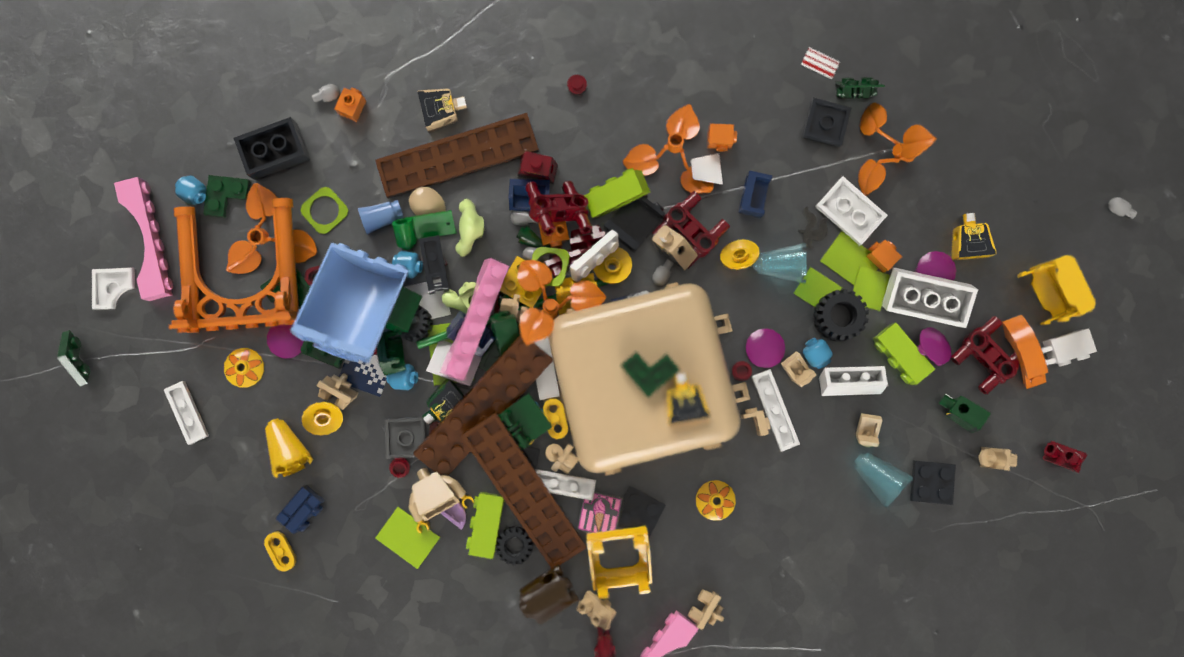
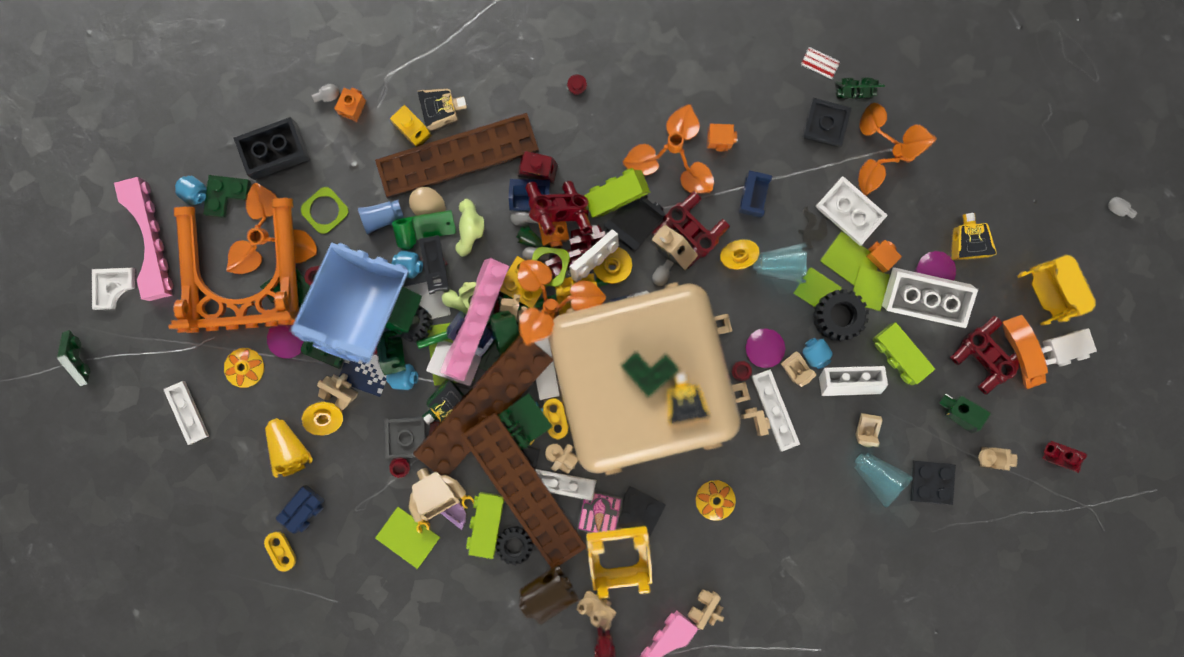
white sticker [691,154,723,185] -> none
magenta dish [918,327,951,366] -> none
none -> yellow torso [390,105,432,147]

